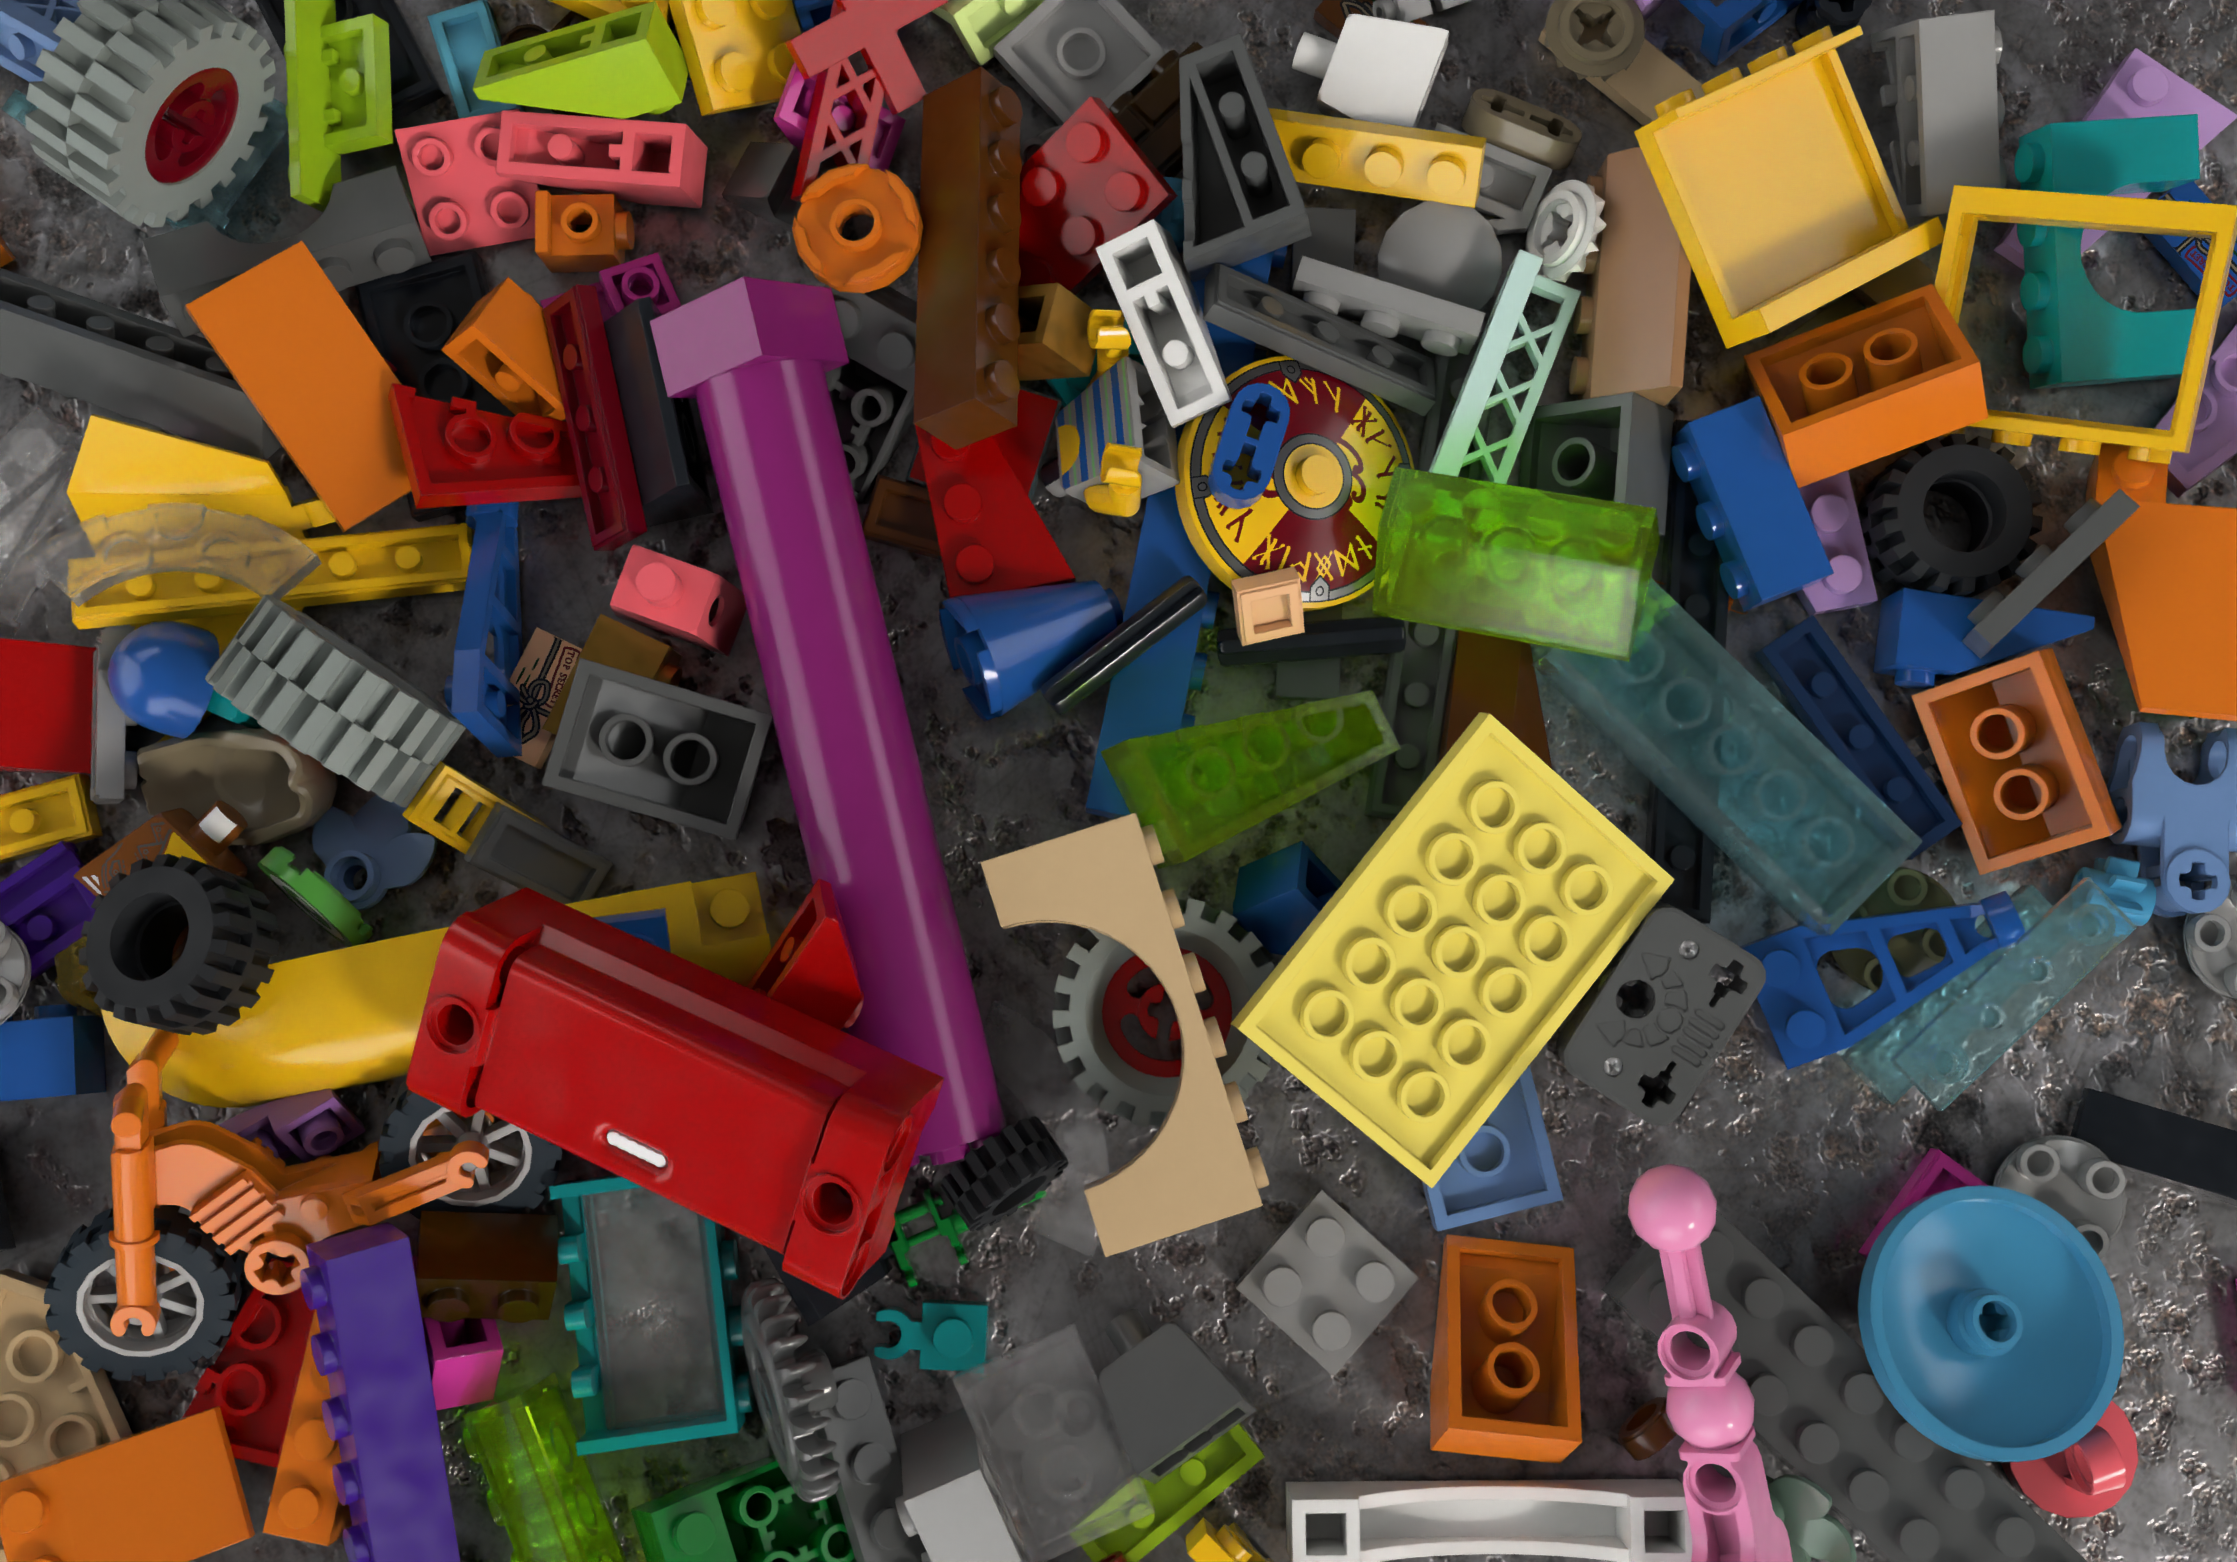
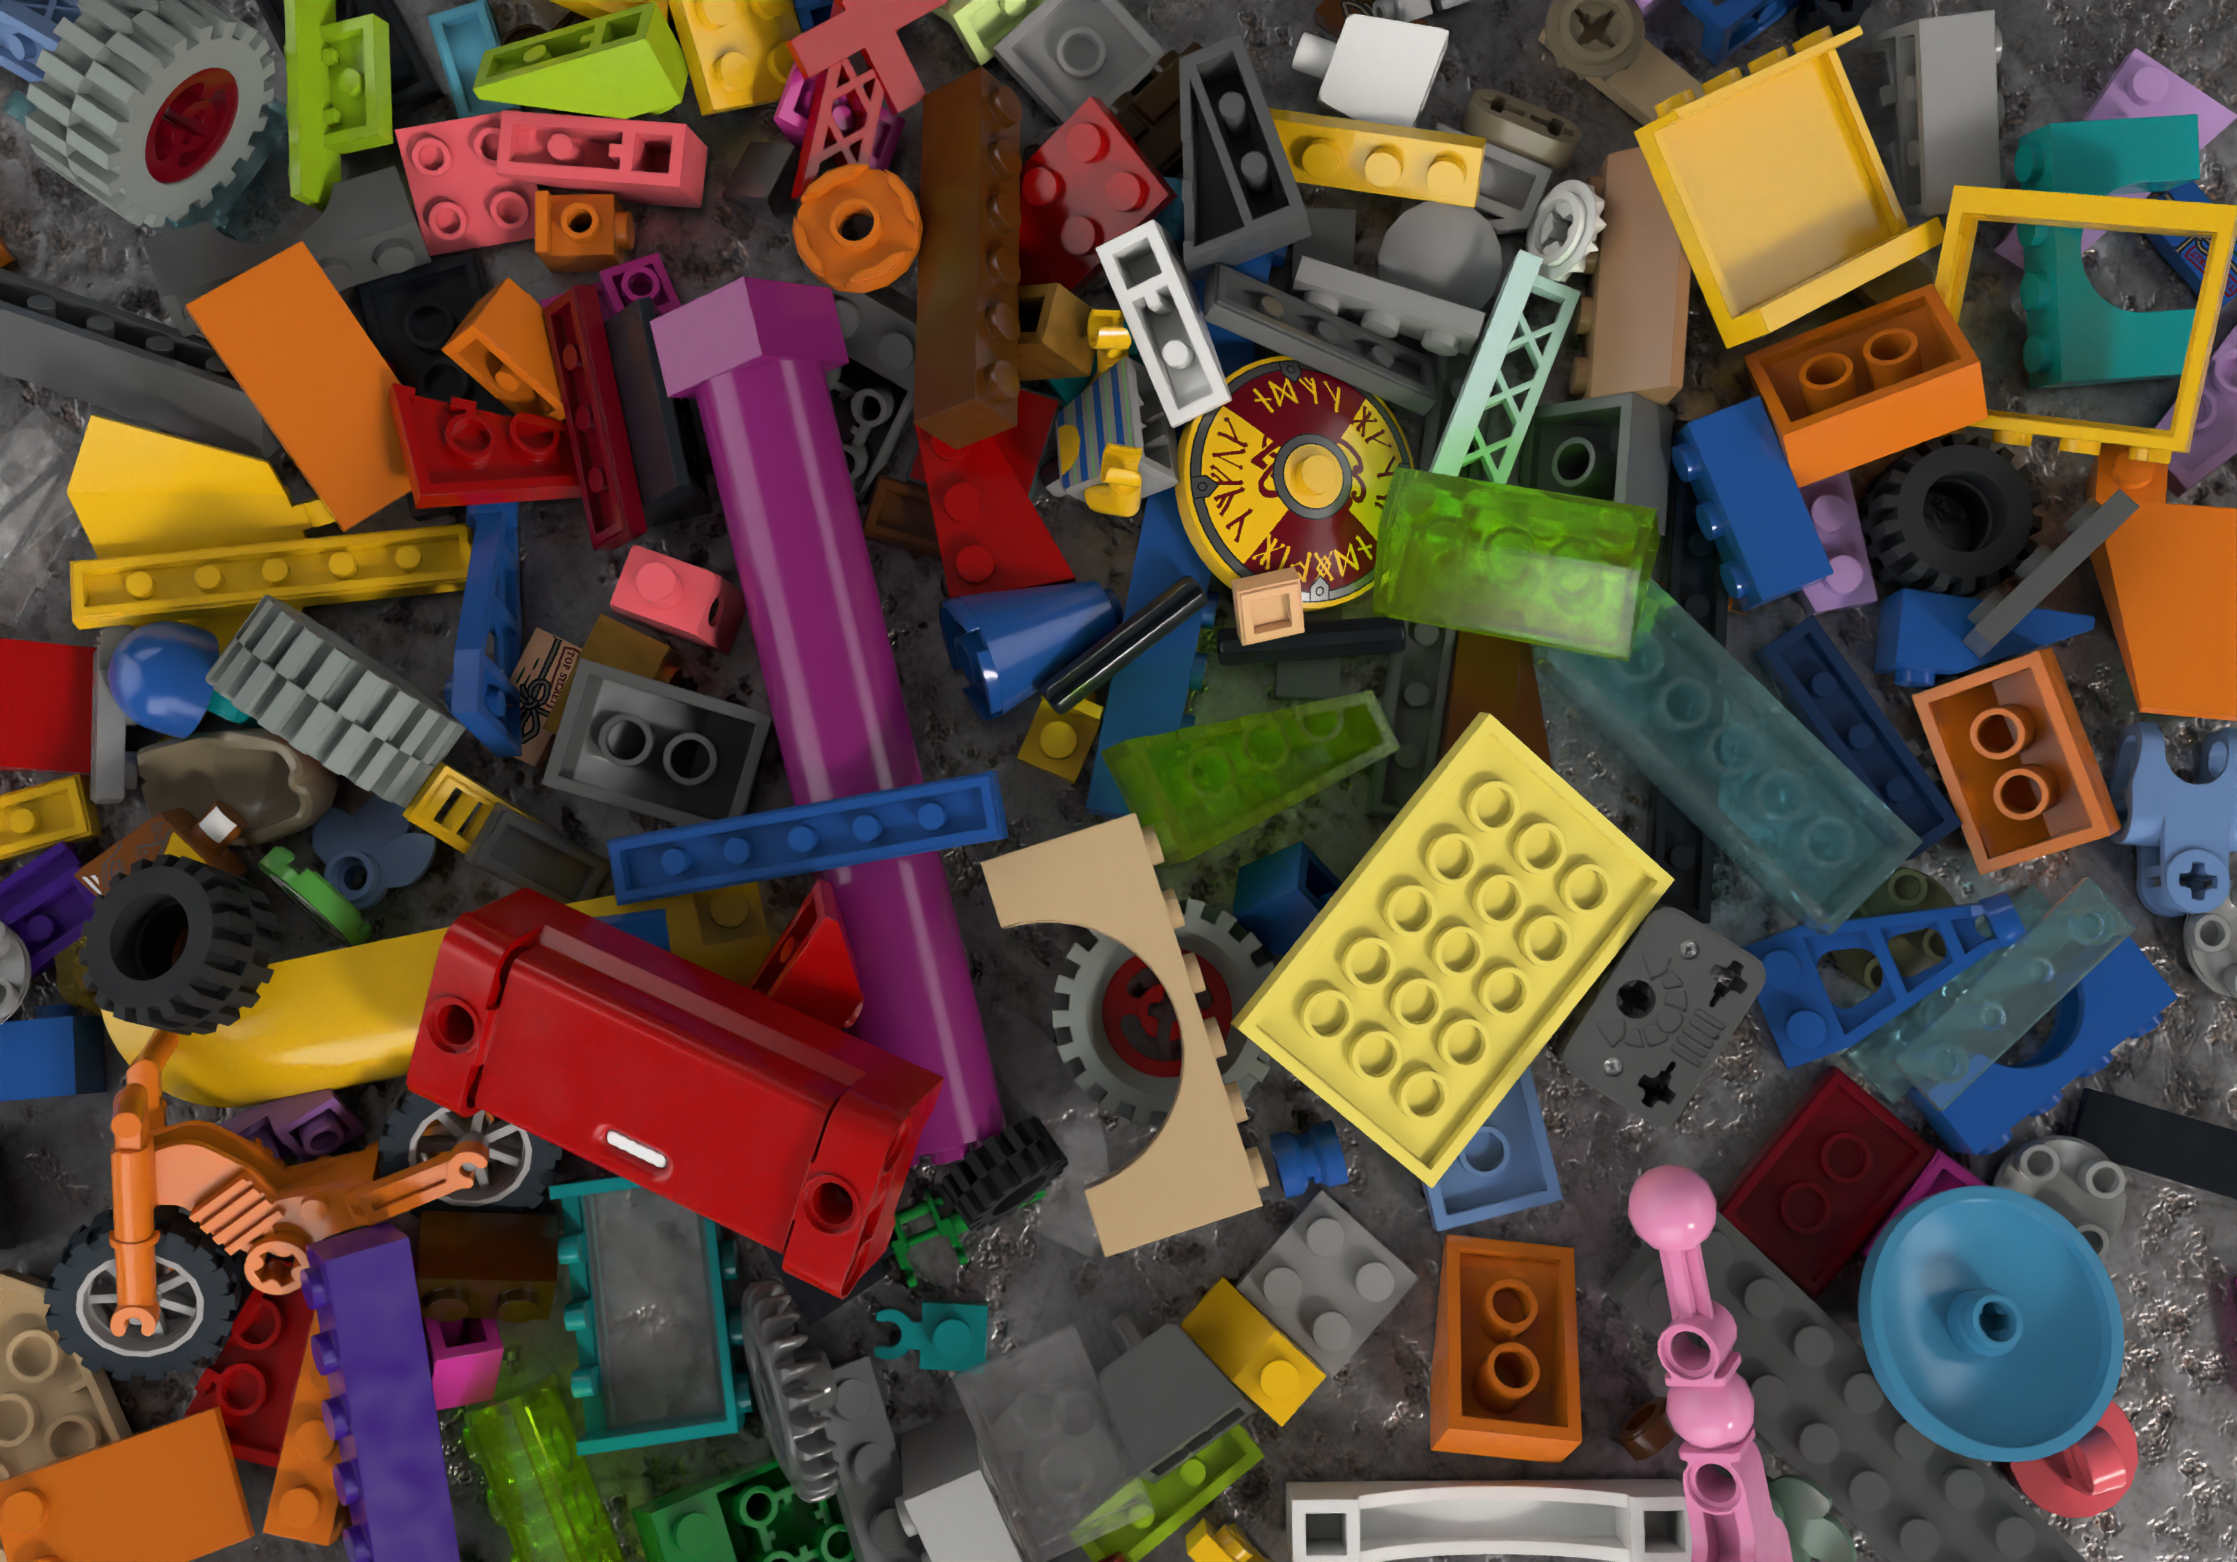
clear tile [26,503,322,607] -> none
blue beam [1208,383,1290,509] -> none
dark azure gear [2070,856,2156,937] -> none
none -> blue tile [606,771,1009,906]
none -> yellow bracket [1017,692,1105,785]
none -> yellow slope [1180,1275,1326,1427]
none -> blue wheel [1268,1120,1348,1199]
none -> dark red tile [1716,1066,1936,1301]
none -> blue arch [1903,935,2178,1156]

